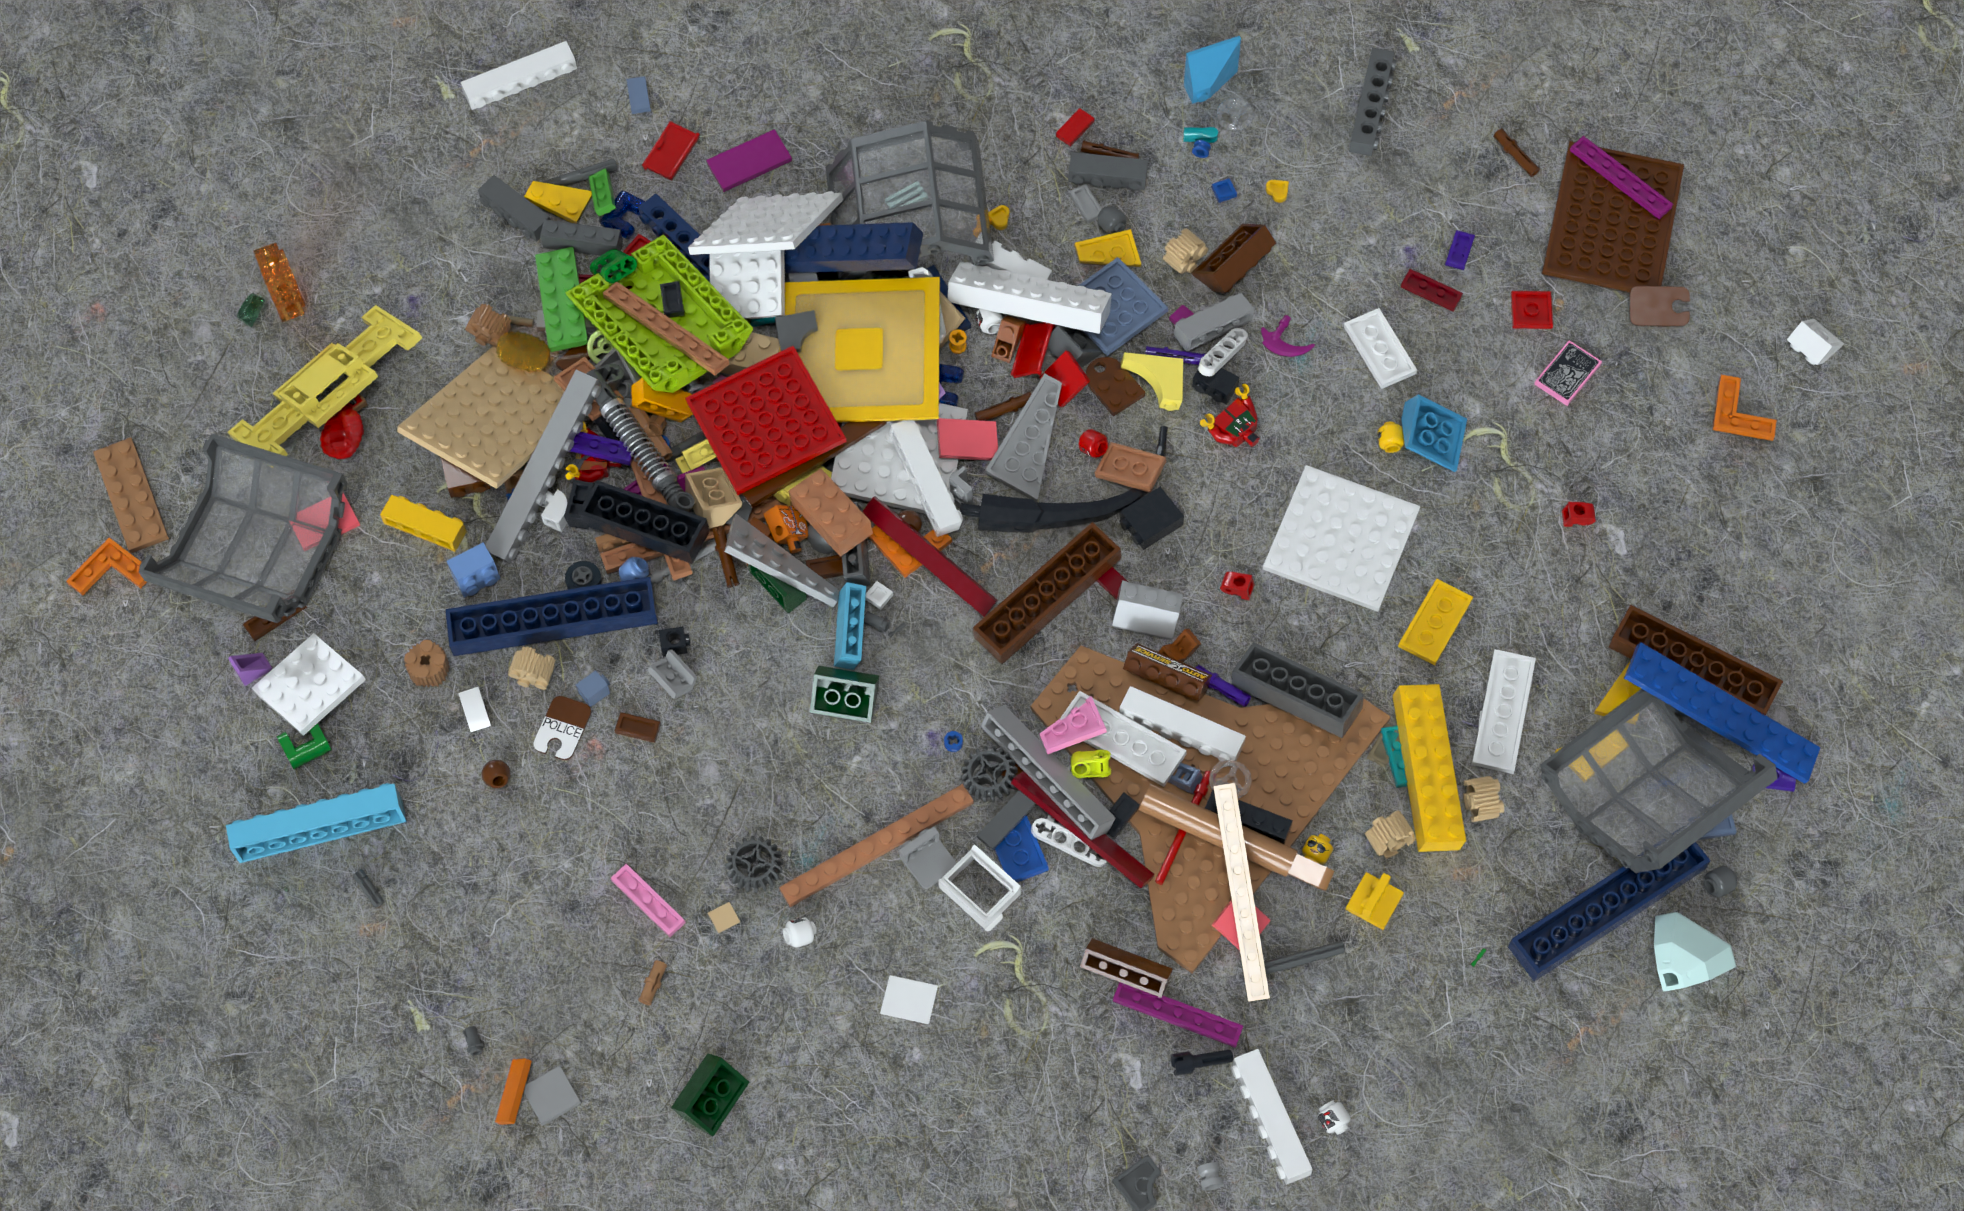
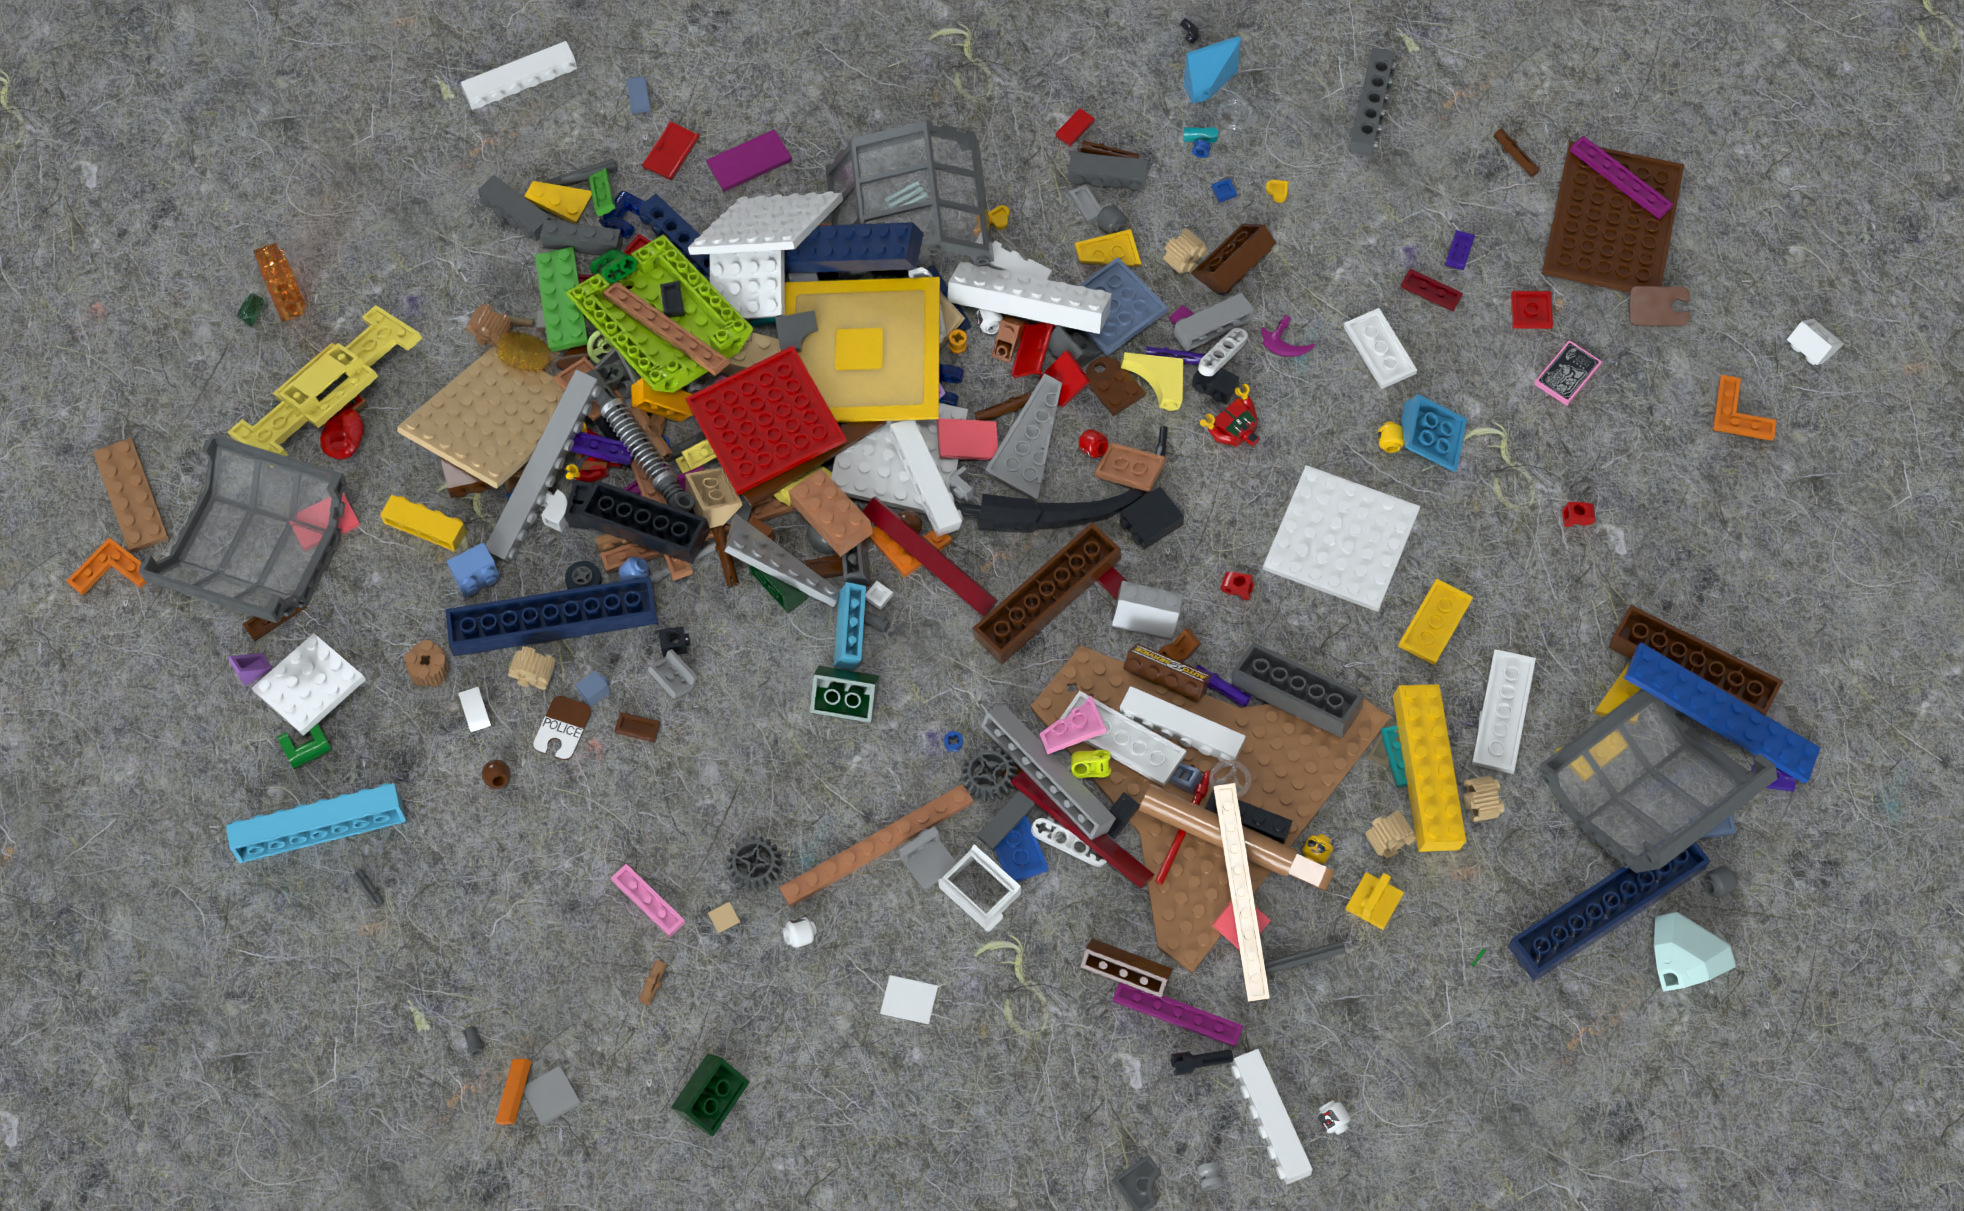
orange torso [763,505,808,554] -> none
none -> black arm [1180,18,1199,44]

